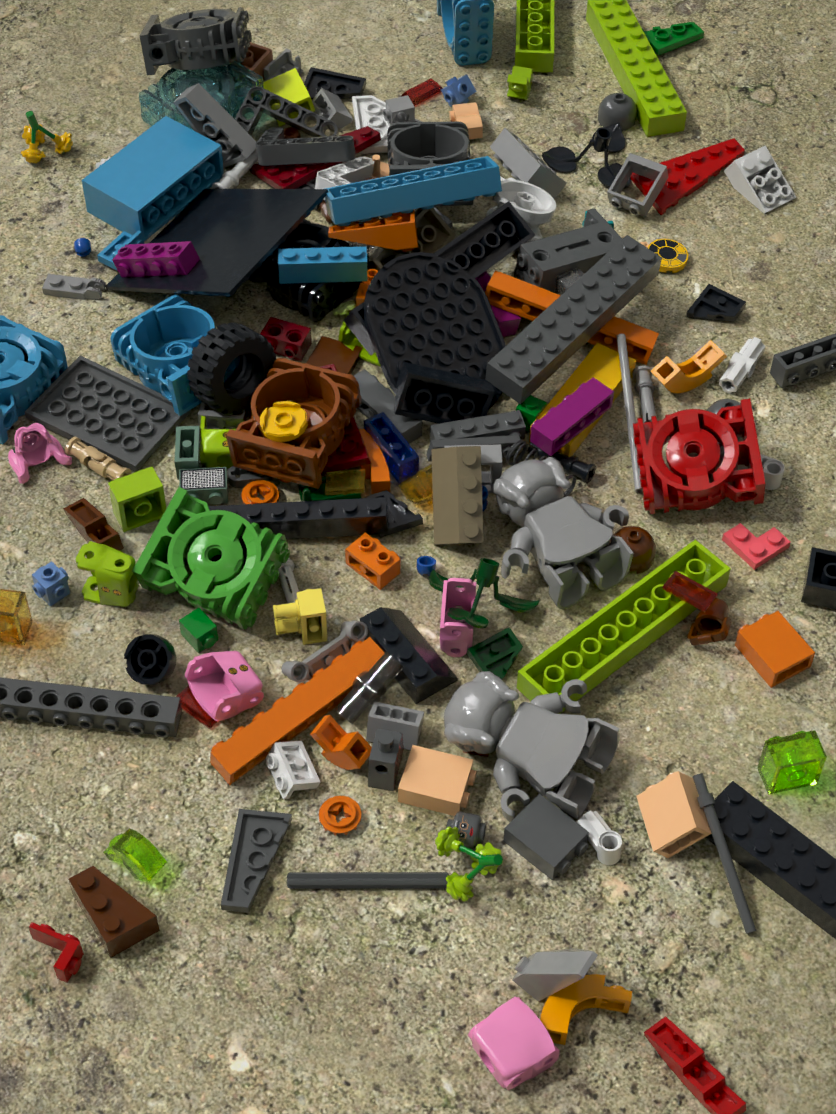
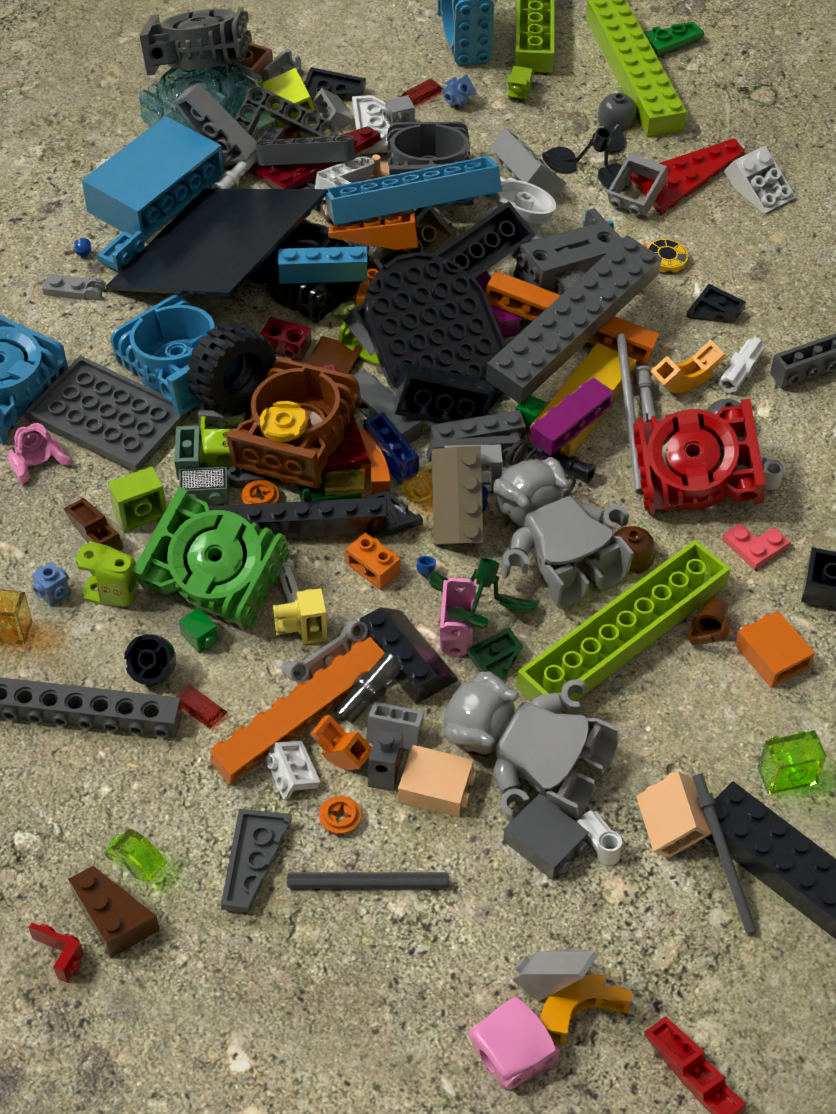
yellow plant [21,111,73,163] -> none
tan piece [65,437,132,480] -> none
magenta brick [112,241,200,277] -> none
bright pink piece [185,651,264,722] -> none
lime plant [435,826,503,902] -> none
dark grey head [446,811,486,849] -> none
light nougat brick [449,102,483,139] -> none
clear red tile [662,571,718,612] -> none

